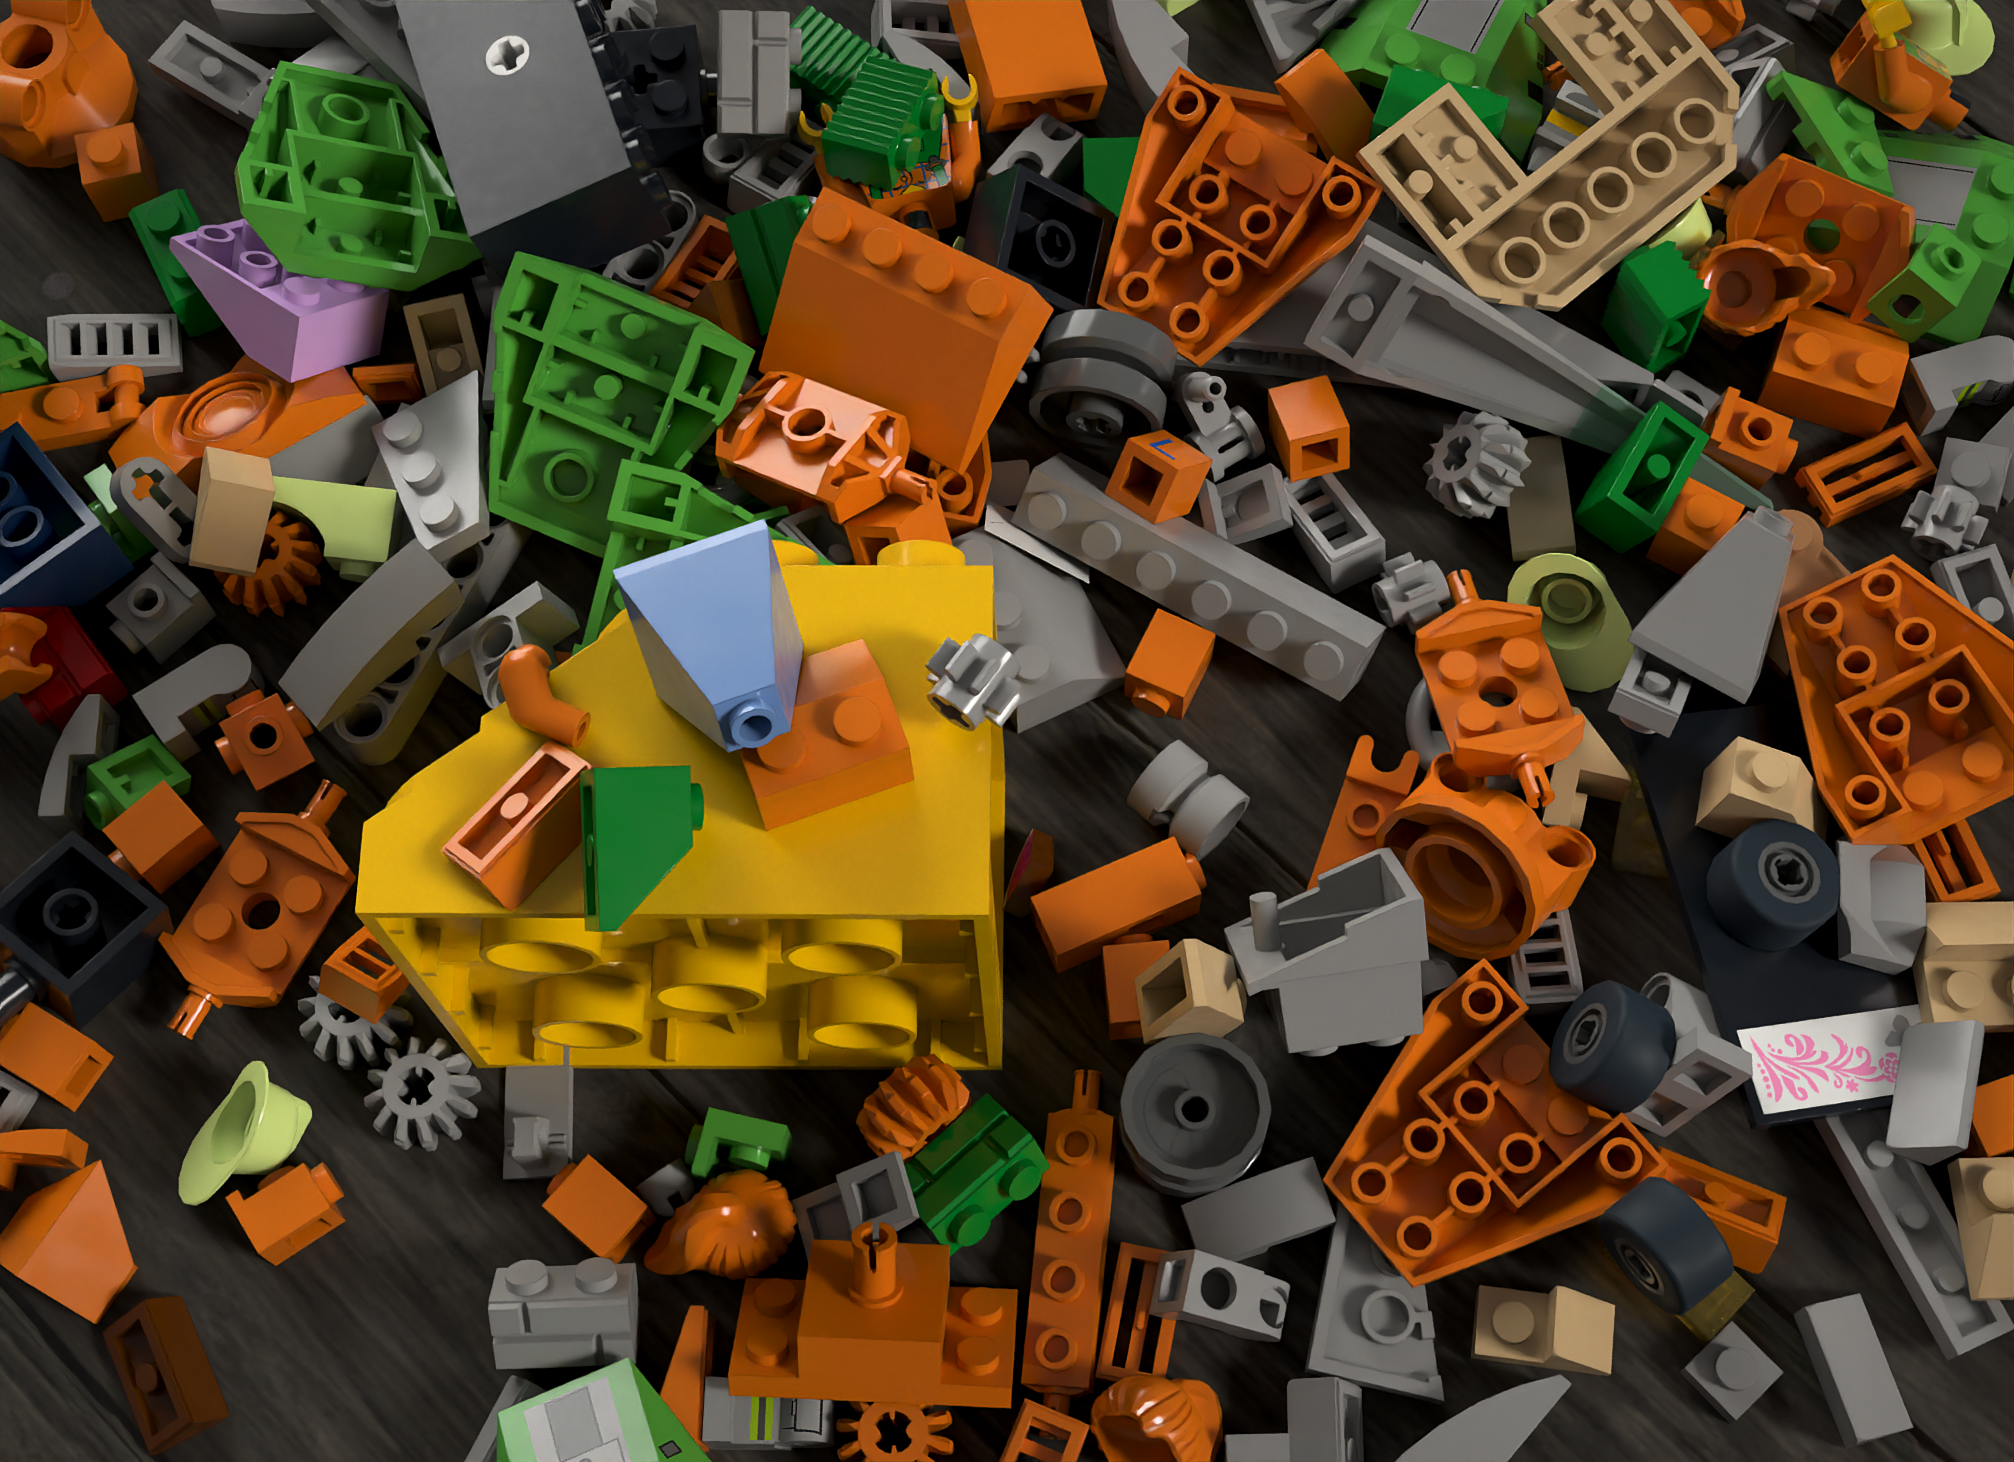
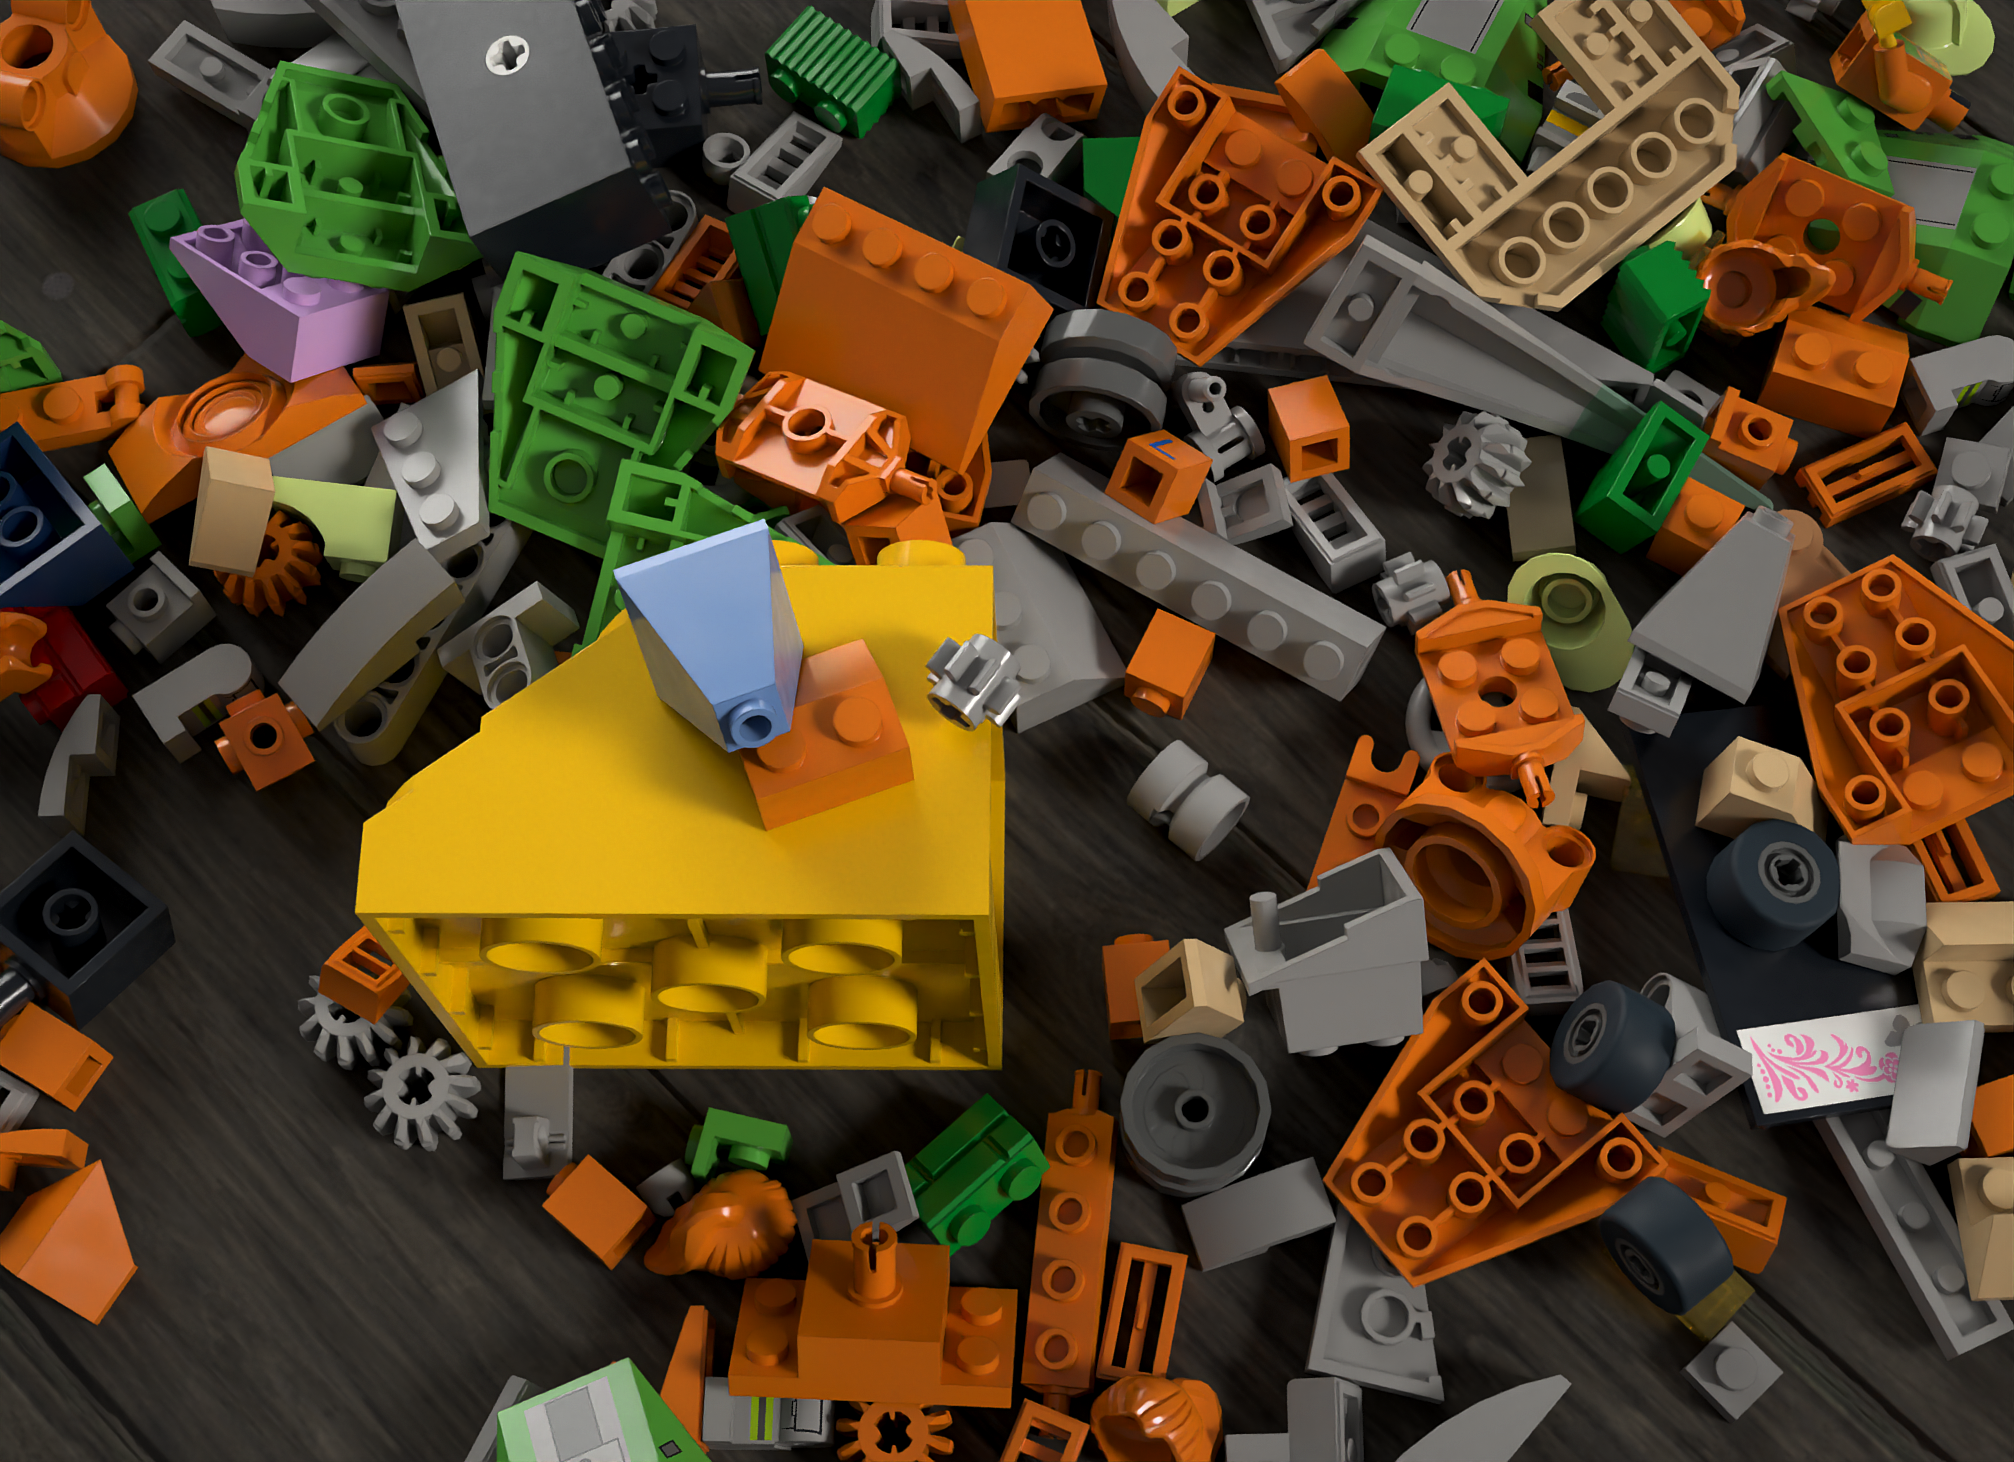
light grey slope [47,314,183,383] -> none
orange brick [74,122,160,222] -> none
bright green bracket [82,734,191,830] -> none
orange brick [102,780,221,894] -> none
reddish brown slope [102,1295,229,1456] -> none
light grey beam [109,457,198,564] -> none
orange plate [158,779,356,1041] -> none
yellowish green piece [179,1061,312,1206] -> none
orange brick [225,1162,346,1266] -> none
orange slope [441,739,594,911] -> none
light grey brick [488,1257,642,1369] -> none
orange arm [498,644,591,748] -> none
green slope [580,765,704,932] -> none
light grey brick [717,10,802,140] -> none
orange torso [797,74,982,241] -> none
green brick [821,55,945,192] -> none
orange gear [856,1054,973,1165] -> none
white sticker [984,499,1090,584] -> none
reddish brown tile [1002,828,1054,919] -> none
orange brick [1030,836,1207,974] -> none
light grey leg [1149,1249,1290,1342] -> none
tan slope [1471,1285,1615,1376] -> none
light grey slope [1793,1293,1913,1449] -> none
bright green bracket [1866,223,1981,343] -> none

